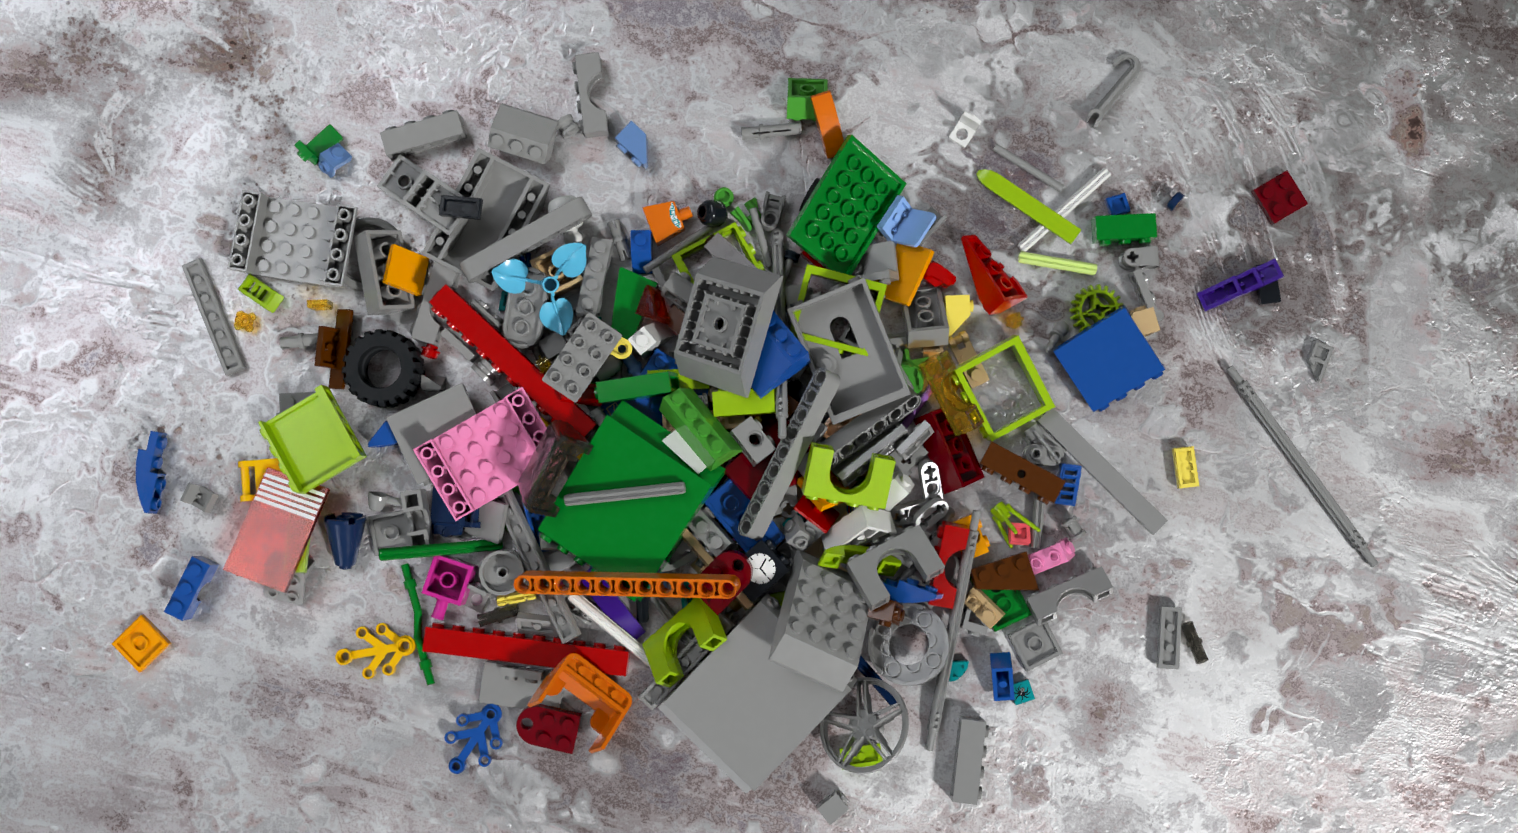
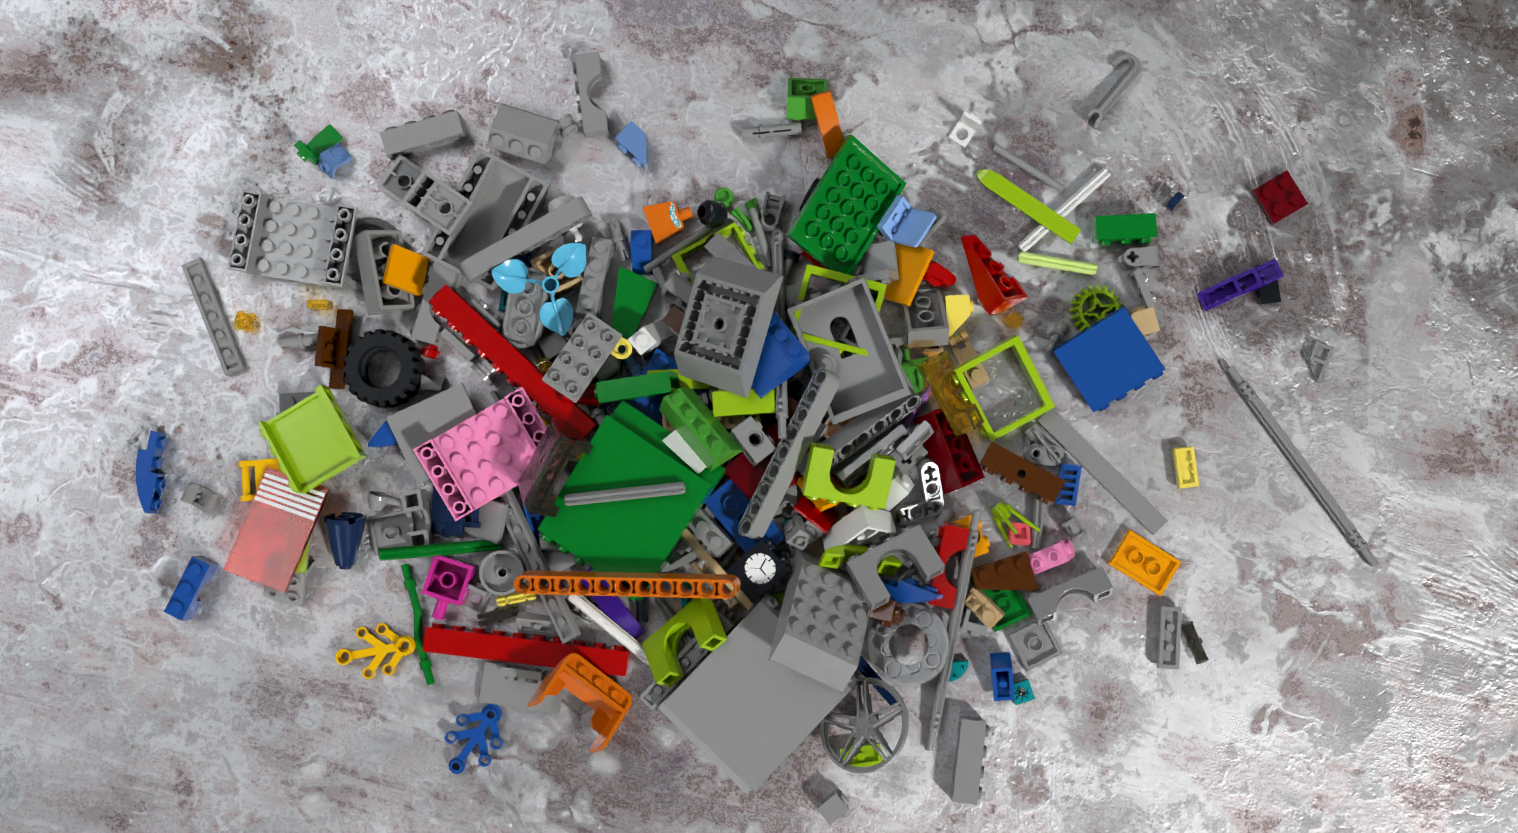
light orange tile [112,614,171,673] -> none
lime slope [238,274,284,313] -> none
black tile [439,195,483,220] -> none
dark red plate [516,704,582,754] -> none
clear red slope [635,285,670,325] -> none
dark red plate [689,550,753,615] -> none
light grey beam [912,497,949,531] -> none
blue tile [1104,193,1131,215] -> none
none -> light orange tile [1107,530,1181,596]

